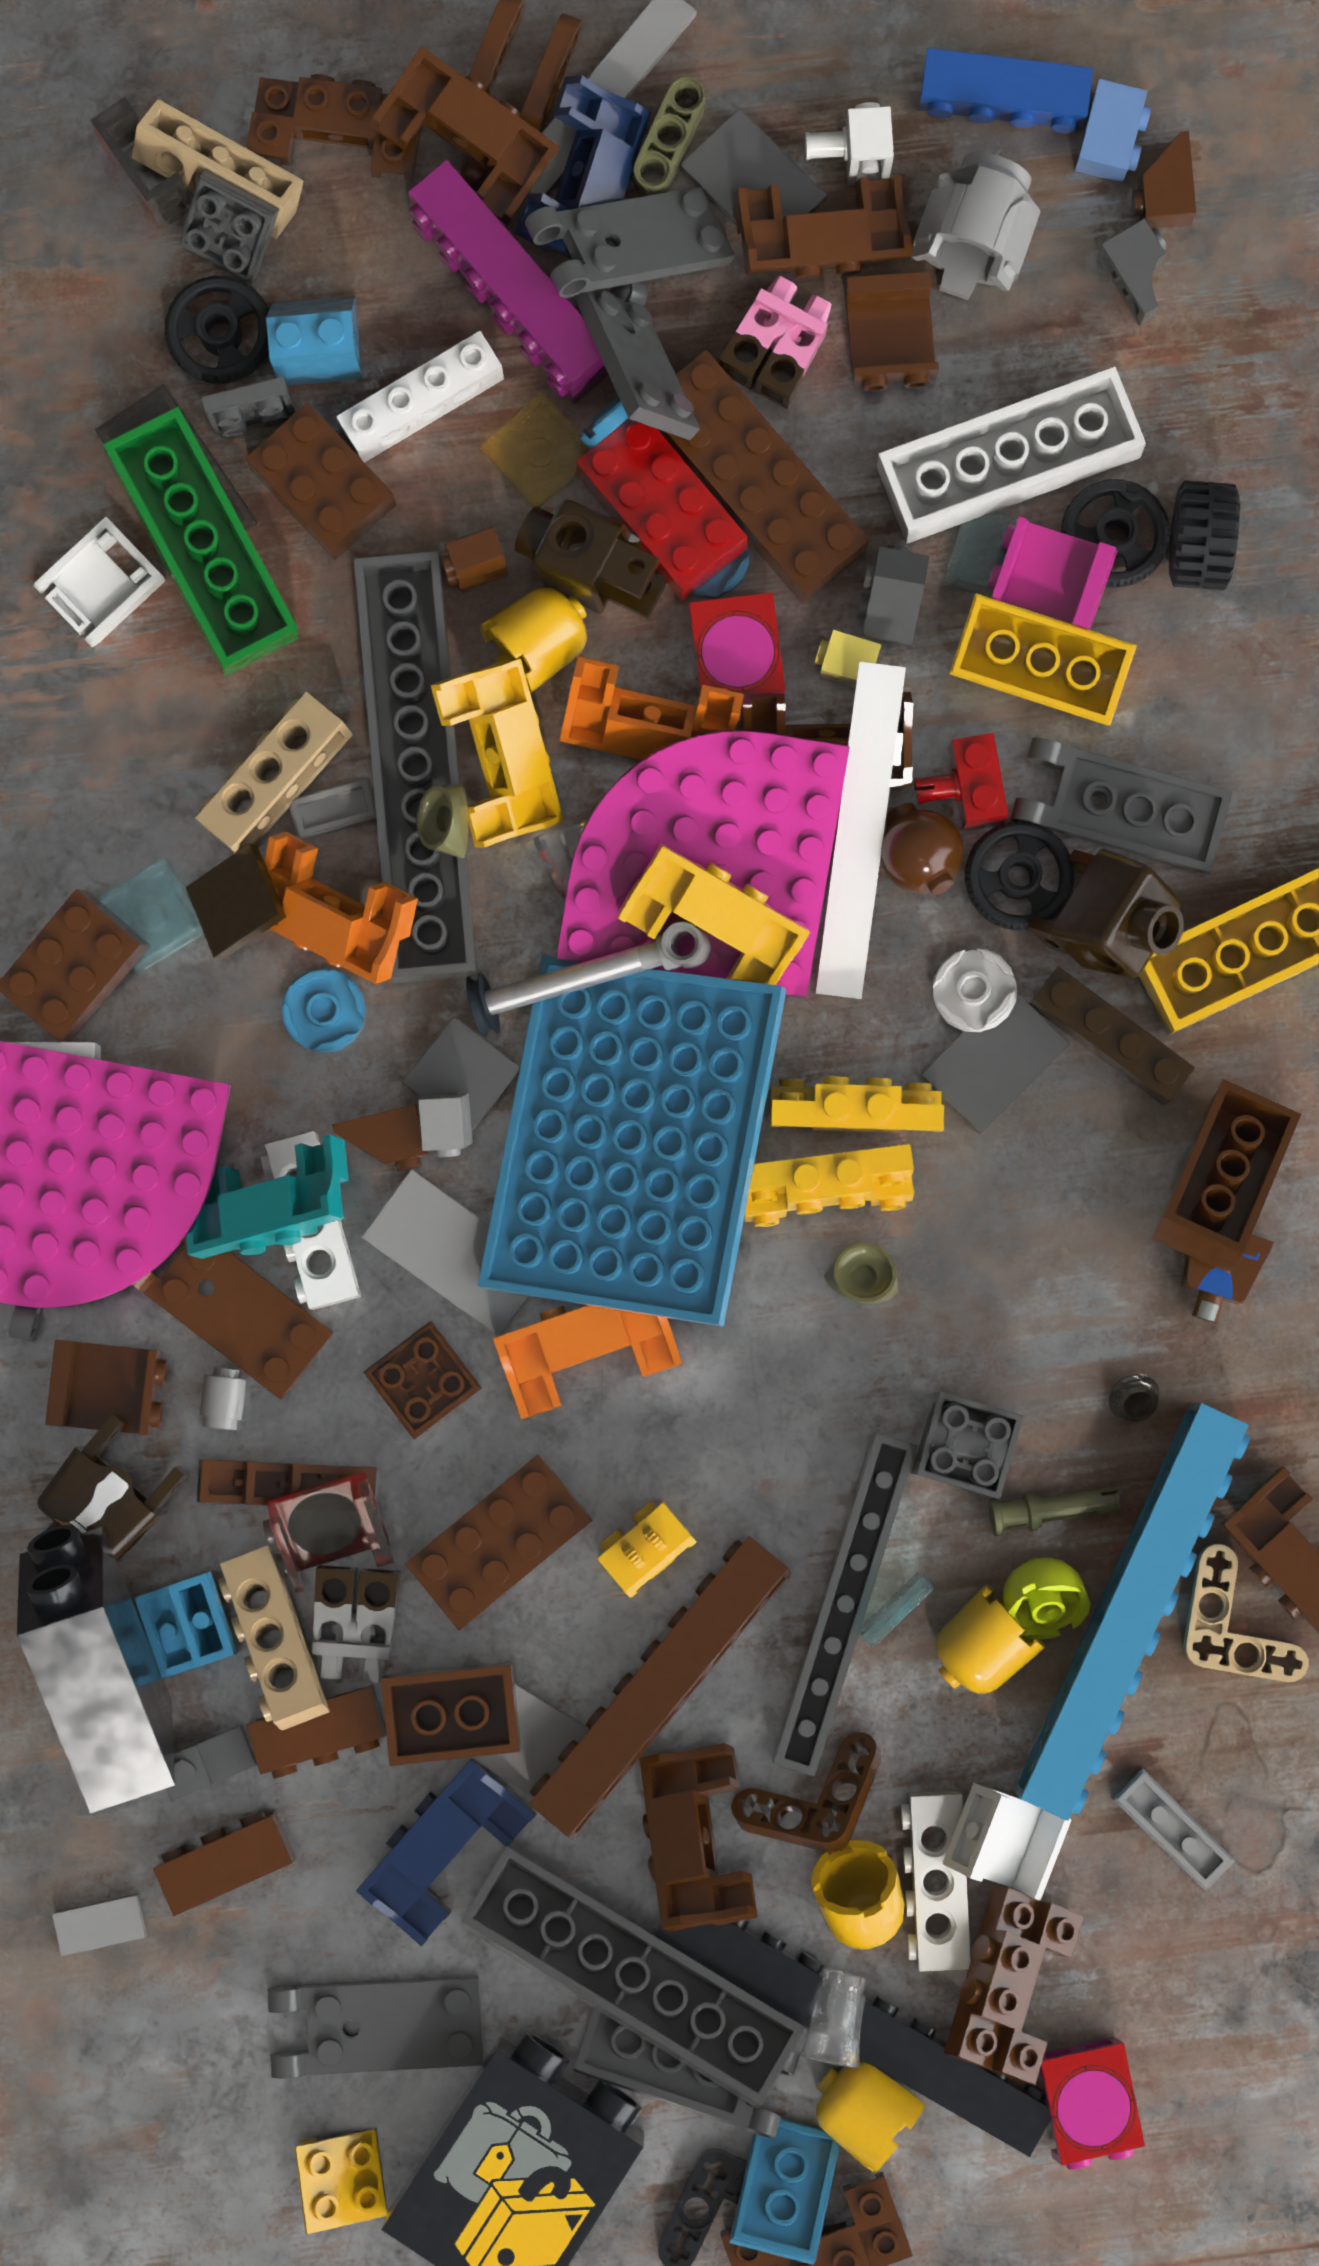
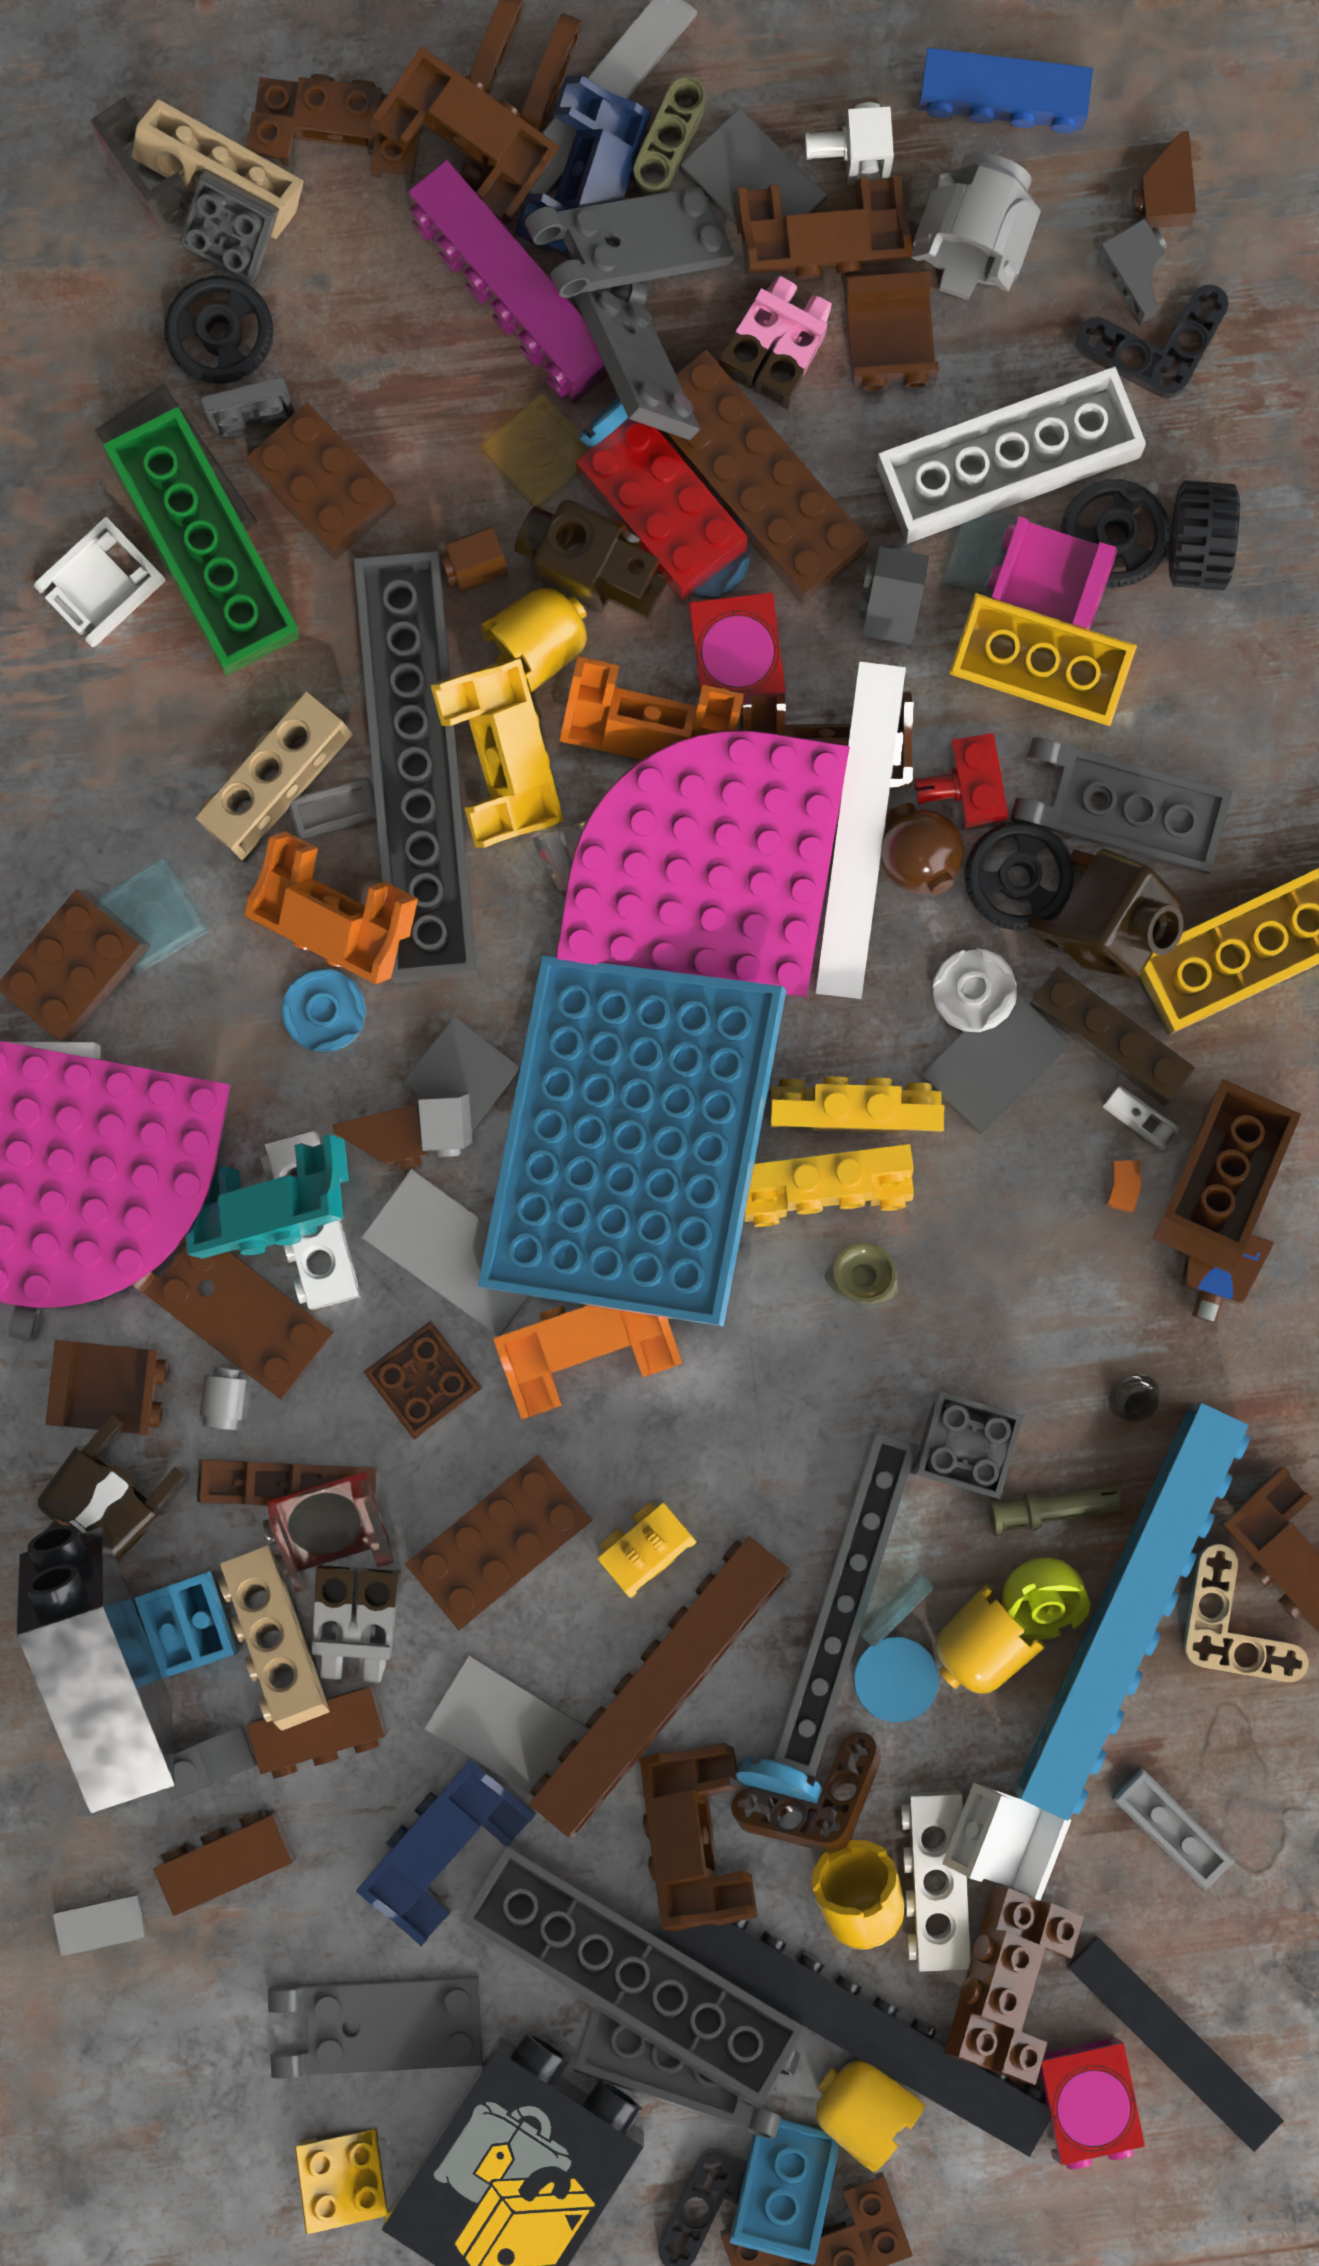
dark brown tile [186,843,286,960] -> none
dark azure slope [266,296,362,386] -> none
white brick [336,331,504,463] -> none
reddish brown brick [381,1662,521,1766] -> none
olive piece [416,784,468,858] -> none
piece [466,922,711,1037] -> none
yellow bracket [616,844,810,985] -> none
clear plant [800,1969,866,2068] -> none
light yellow brick [814,630,882,689] -> none
medium blue brick [1075,79,1152,183] -> none
none -> dark azure tile [736,1757,822,1804]
none -> dark azure tile [854,1637,939,1722]
none -> black tile [1067,1935,1284,2152]
none -> black beam [1076,285,1229,399]
none -> white bar [1102,1084,1180,1152]
none -> orange piece [1105,1160,1141,1213]

